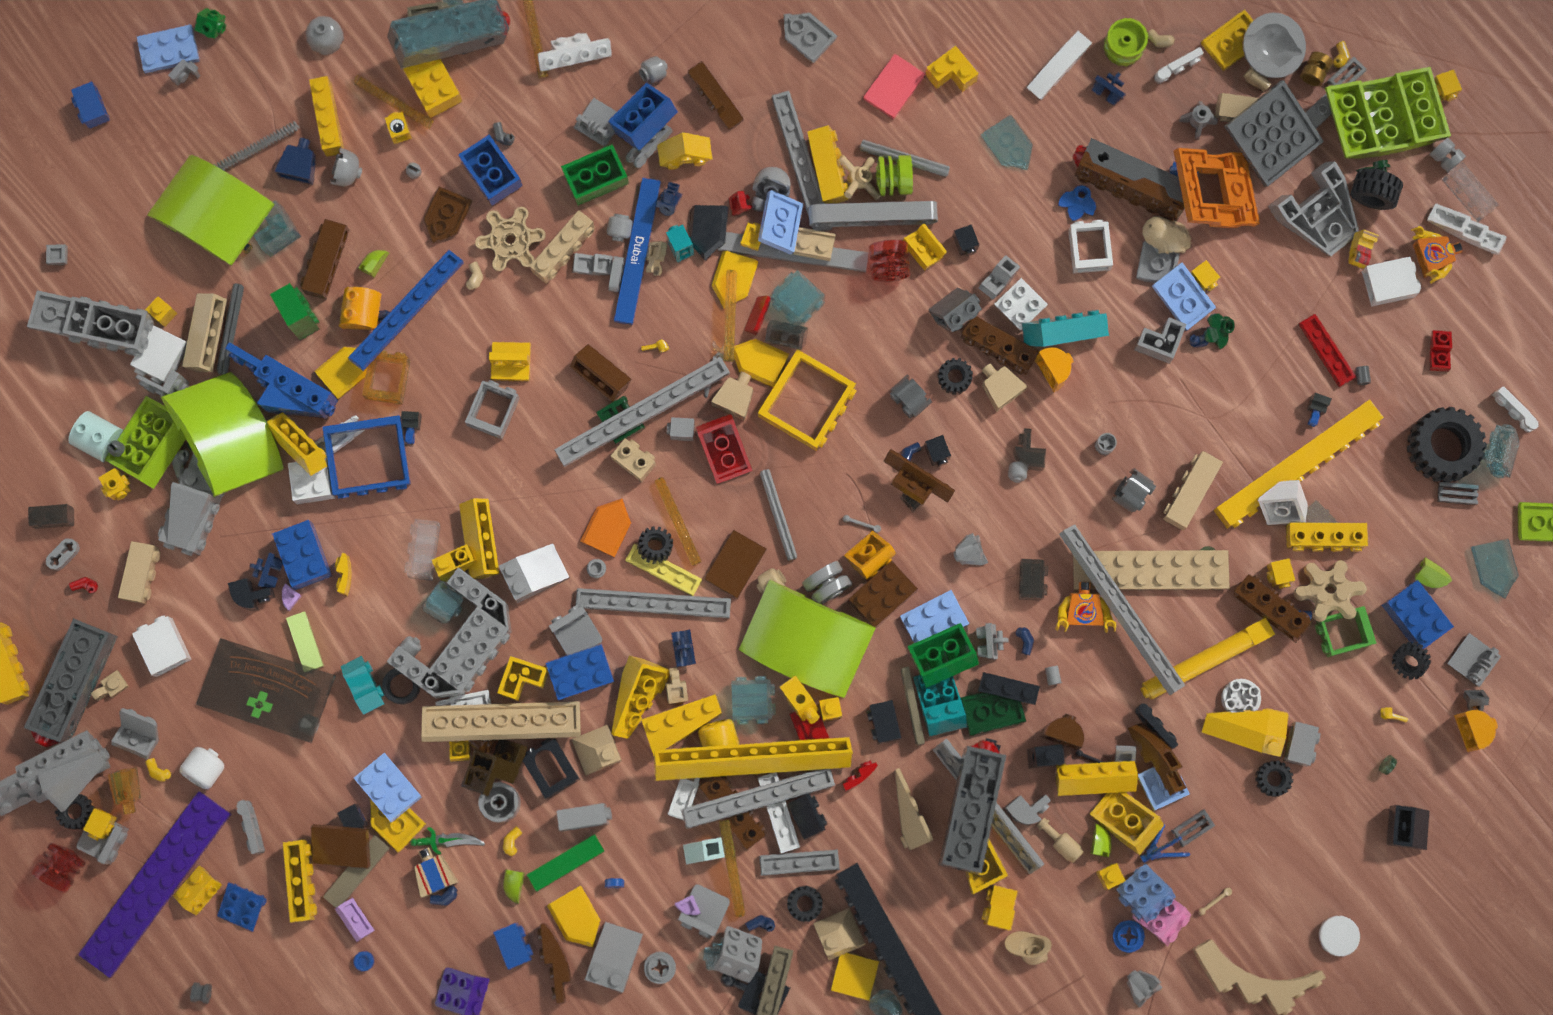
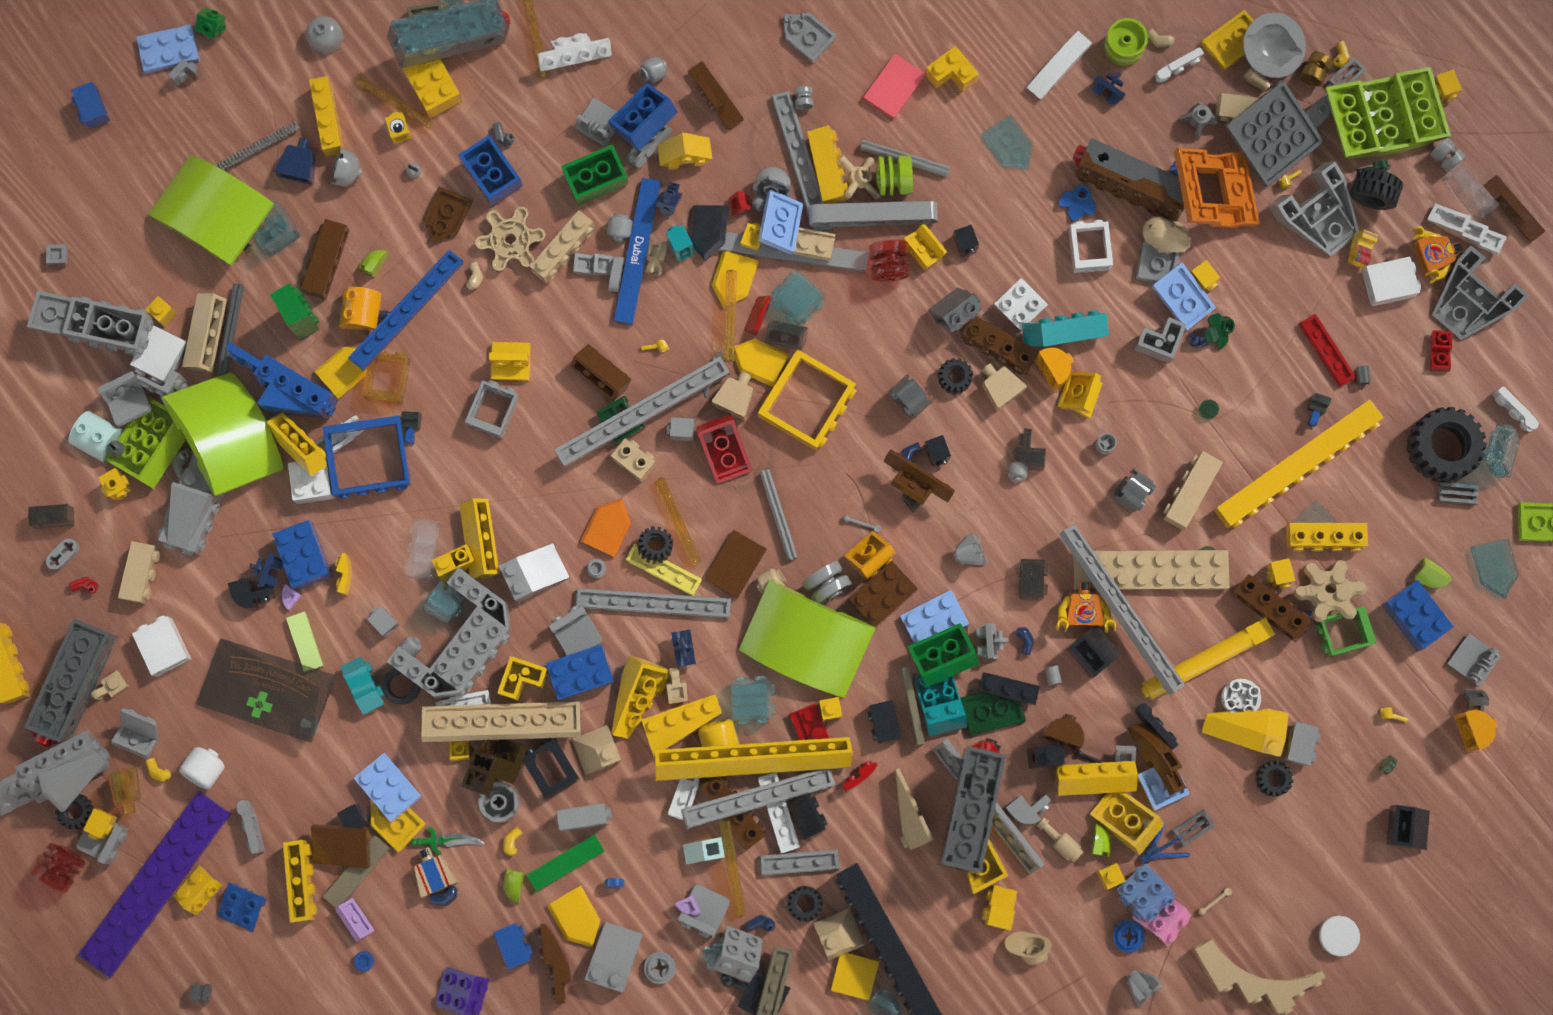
yellow torso [780,675,820,724] -> none
light grey brick [979,255,1020,299] -> none
white slope [1258,480,1308,525] -> none
black tyre [1392,642,1431,680] -> none
none -> light grey bracket [98,371,152,426]
none -> light grey brick [367,606,400,638]
none -> light grey wheel [794,86,813,110]
none -> yellow bracket [1057,372,1103,418]
none -> black slope [1067,625,1121,679]
none -> clear green tile [1199,400,1219,419]
none -> yellow hand [1278,169,1302,189]
none -> light grey wedge [1432,245,1529,340]
none -> reddish brown bracket [1482,175,1545,243]

